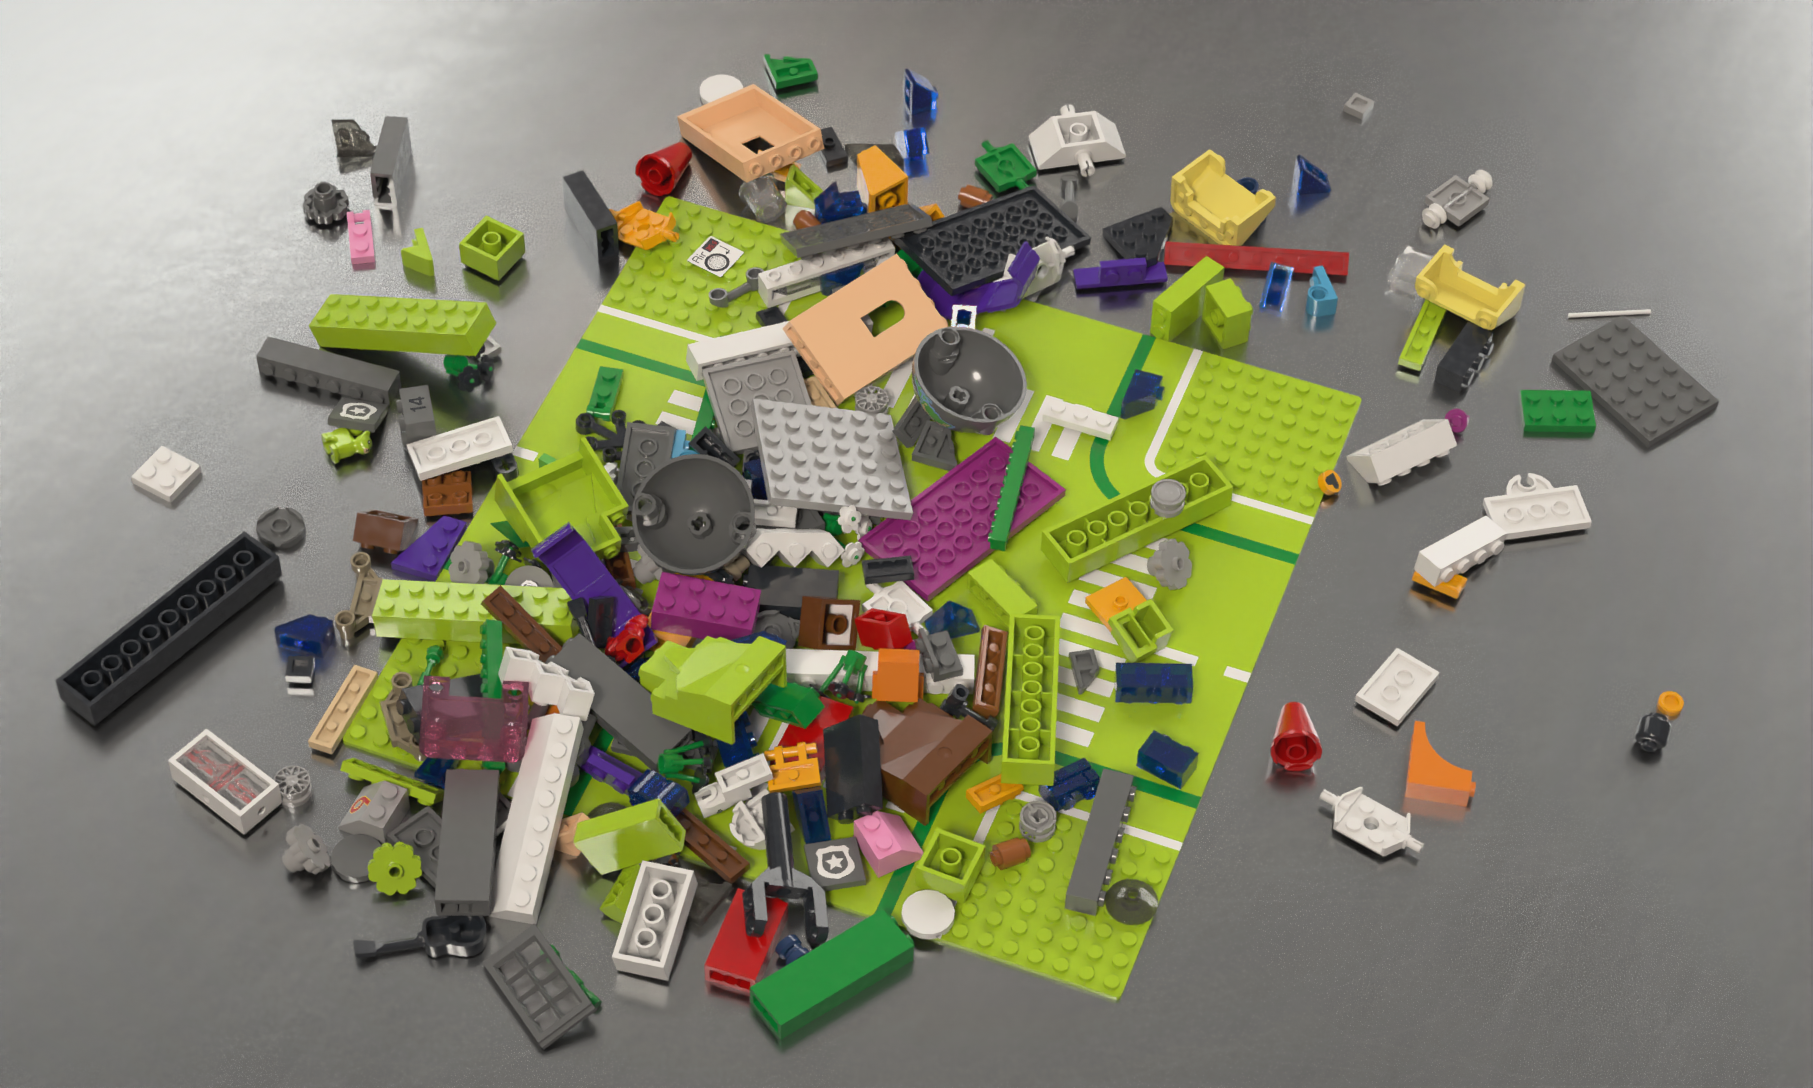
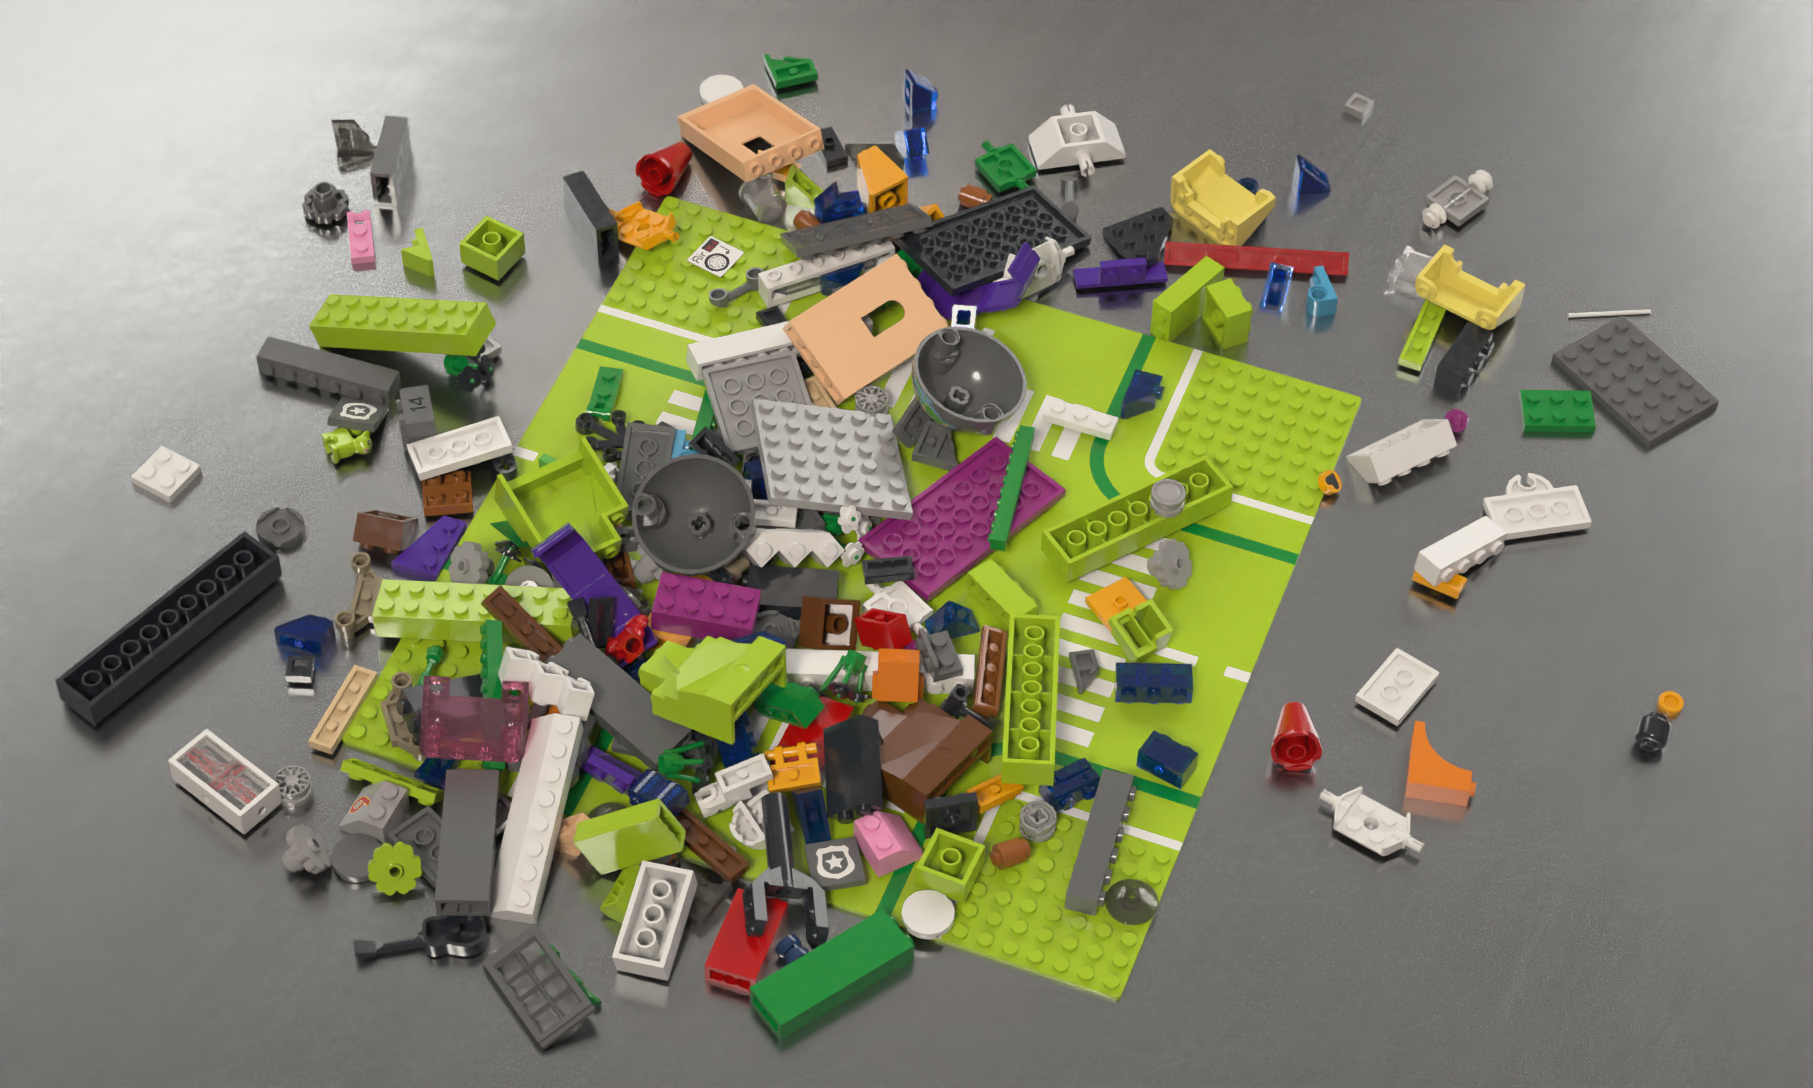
none -> black plate [923,792,978,839]

